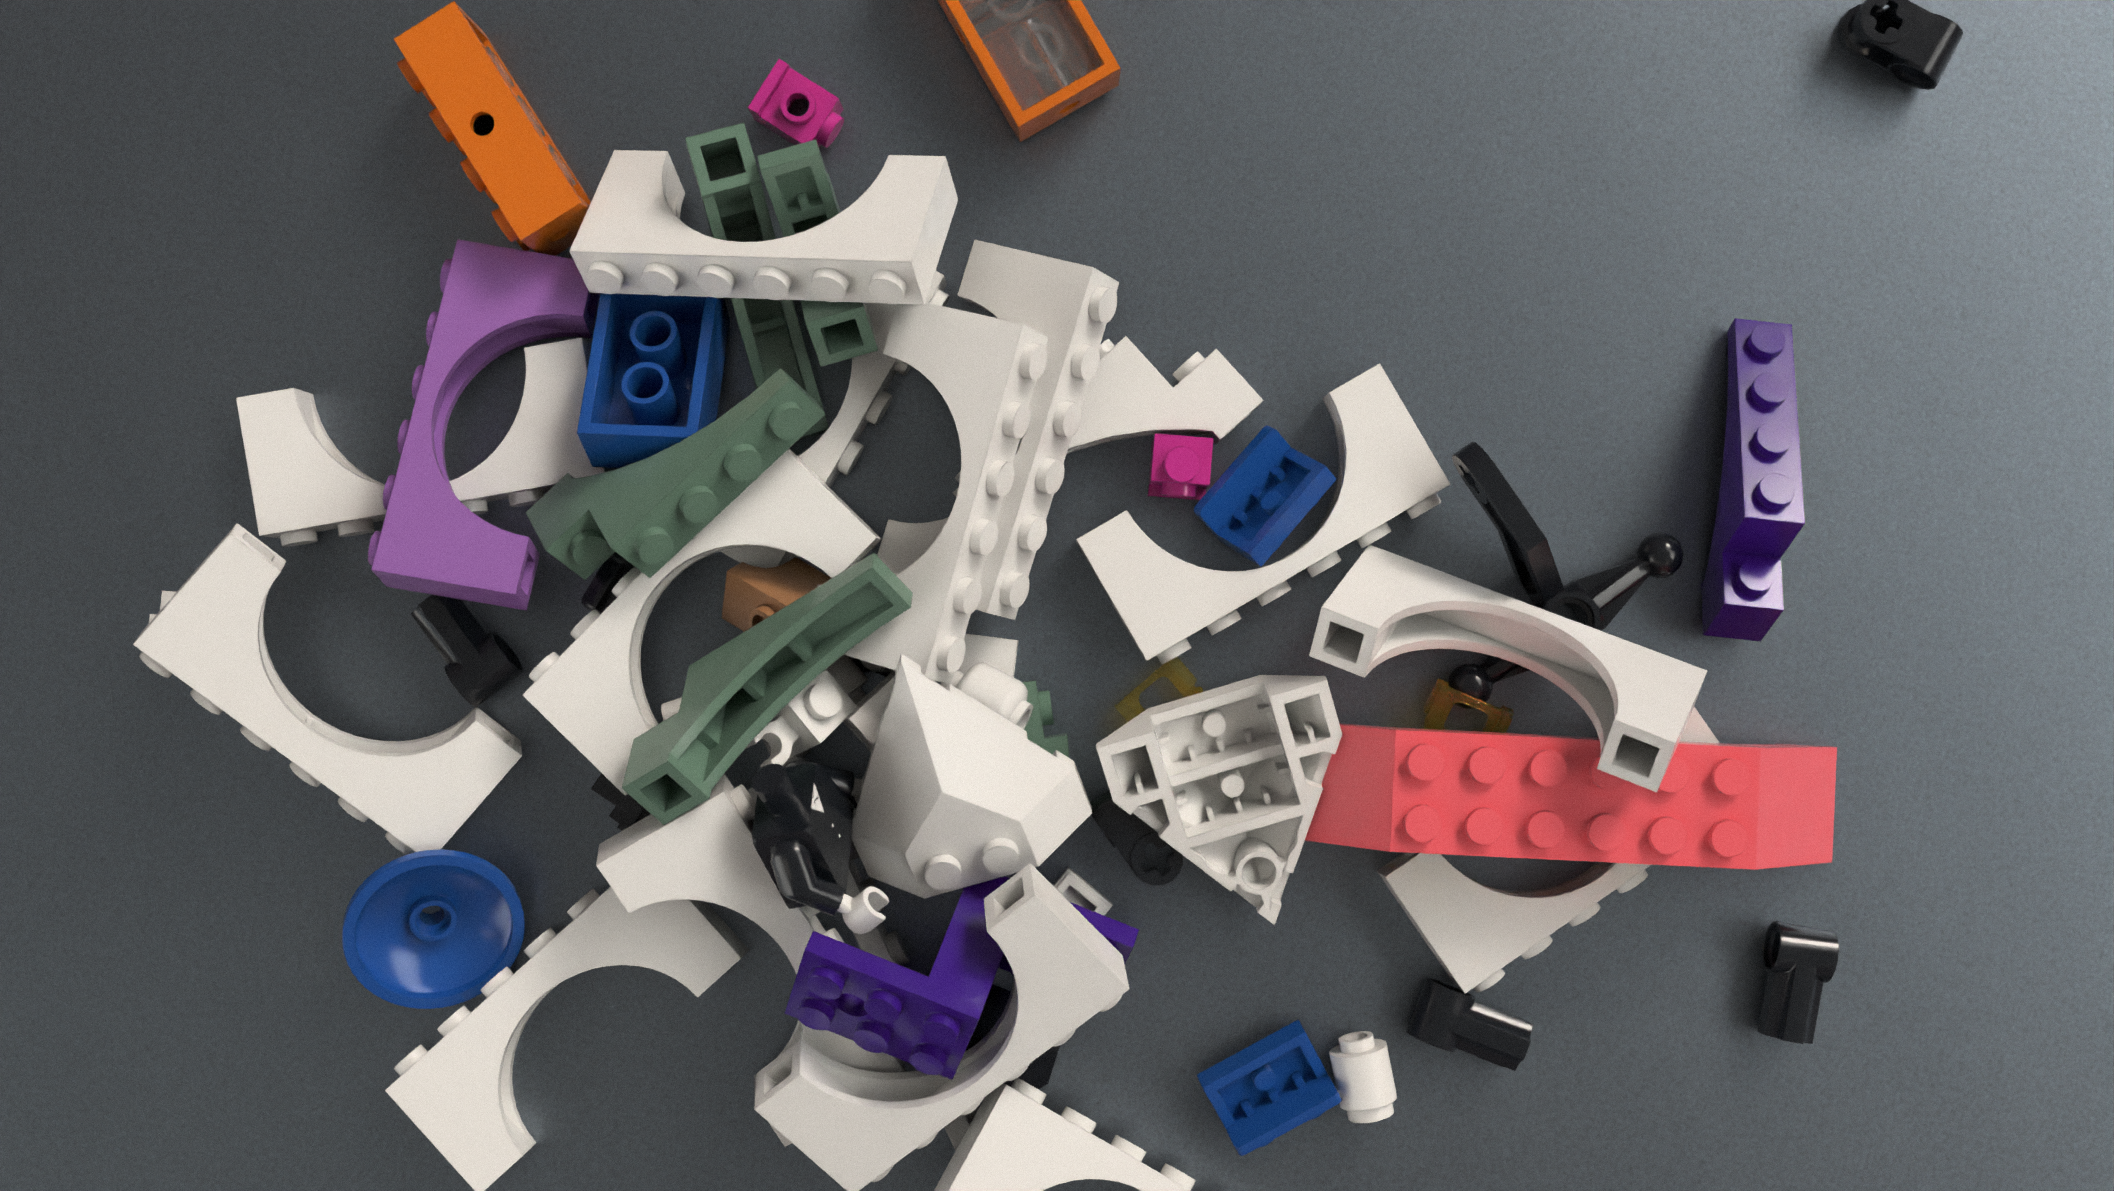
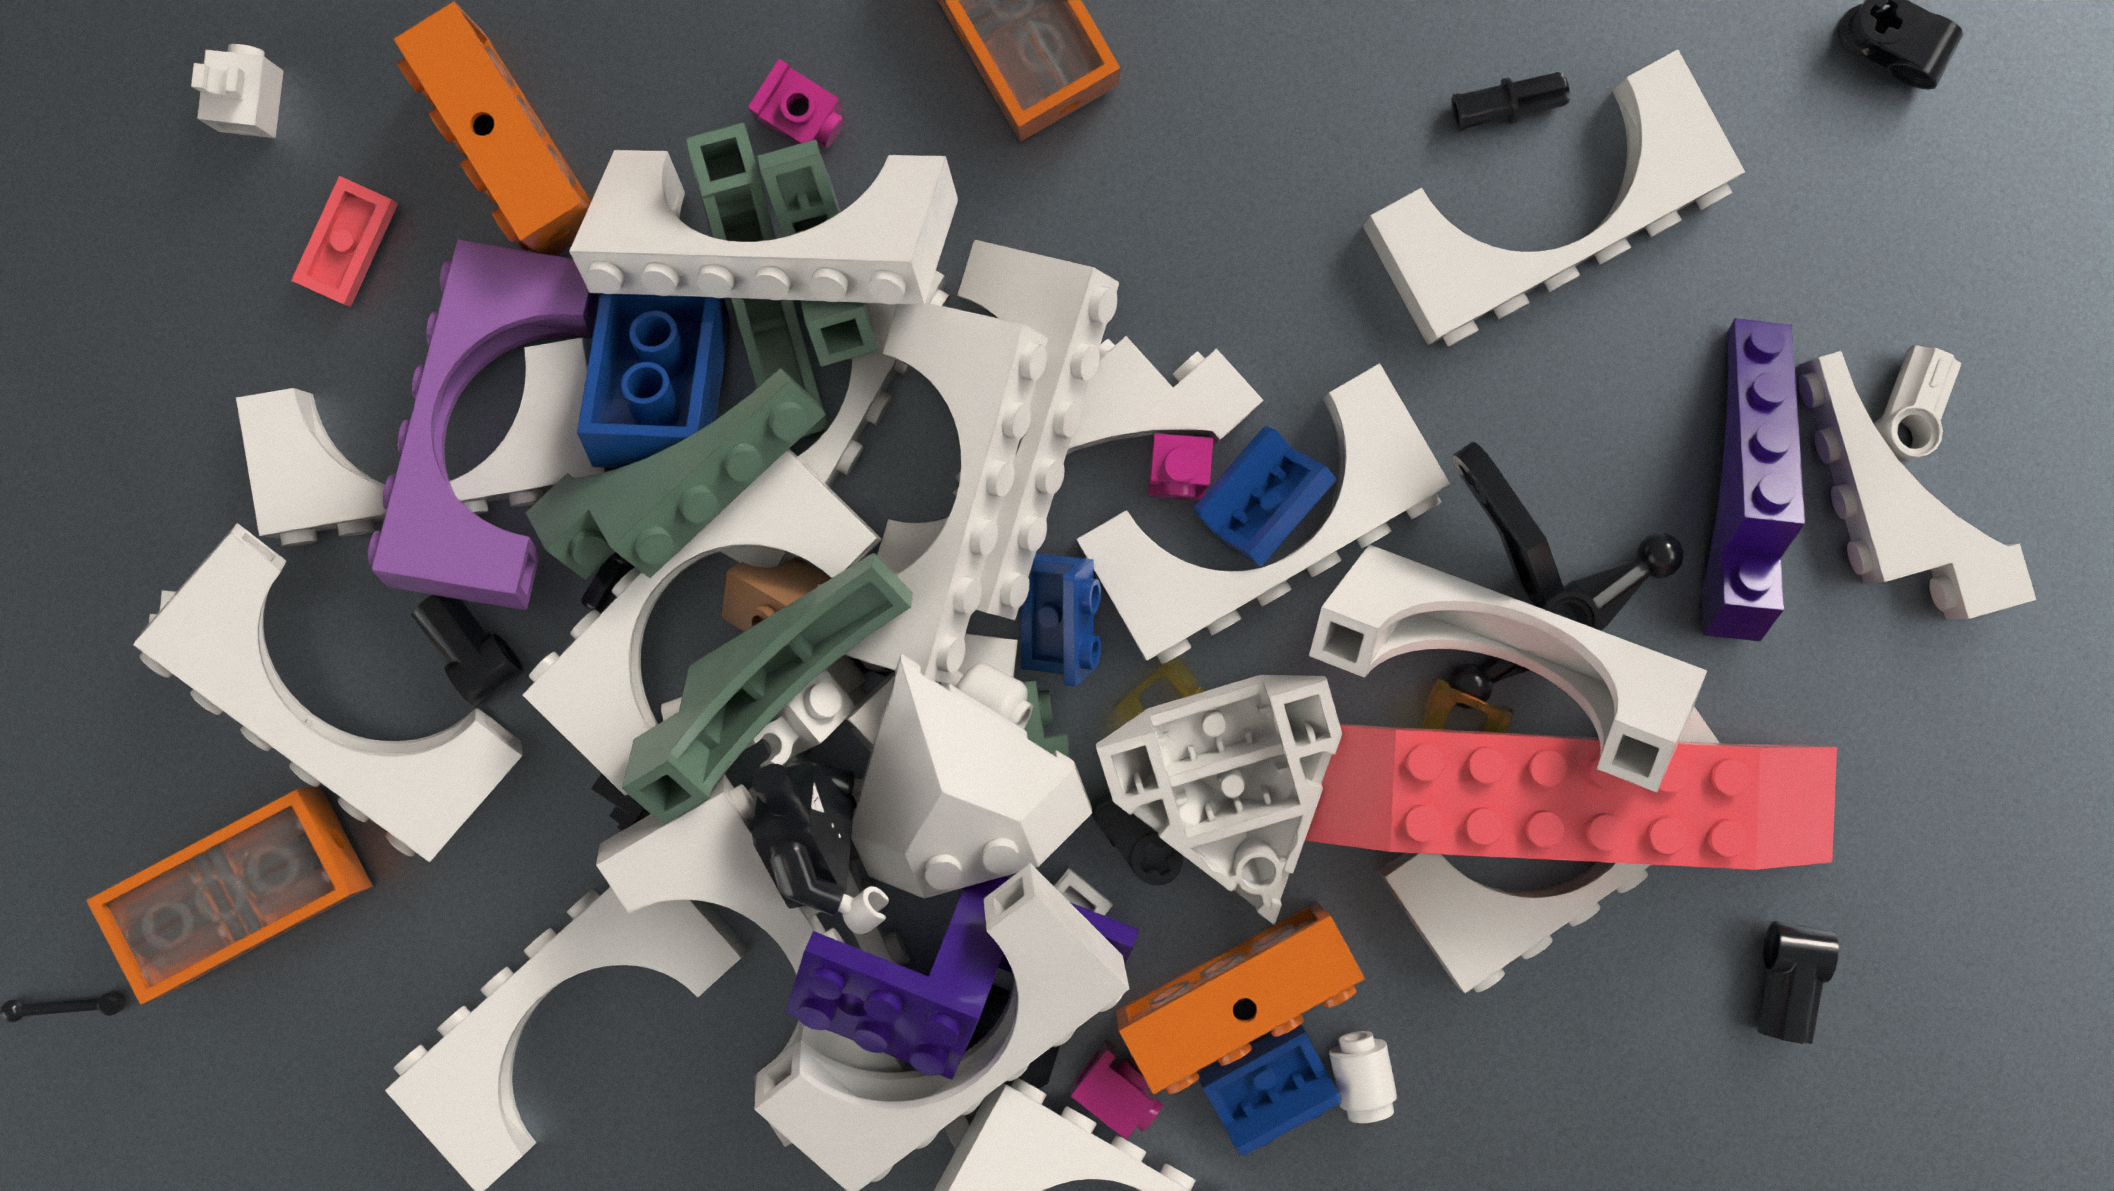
blue dish [342,849,525,1009] -> none
black piece [1406,977,1533,1071] -> none
none -> black hinge [0,991,125,1023]
none -> clear brick [86,785,373,1005]
none -> white brick [191,44,284,138]
none -> coral plate [291,176,398,308]
none -> blue bracket [1020,553,1101,687]
none -> dark pink brick [1070,1039,1163,1140]
none -> orange brick [1116,901,1365,1095]
none -> white arch [1363,50,1745,347]
none -> black axle [1451,72,1570,131]
none -> white arch [1799,351,2036,620]
none -> white piece [1874,345,1962,464]

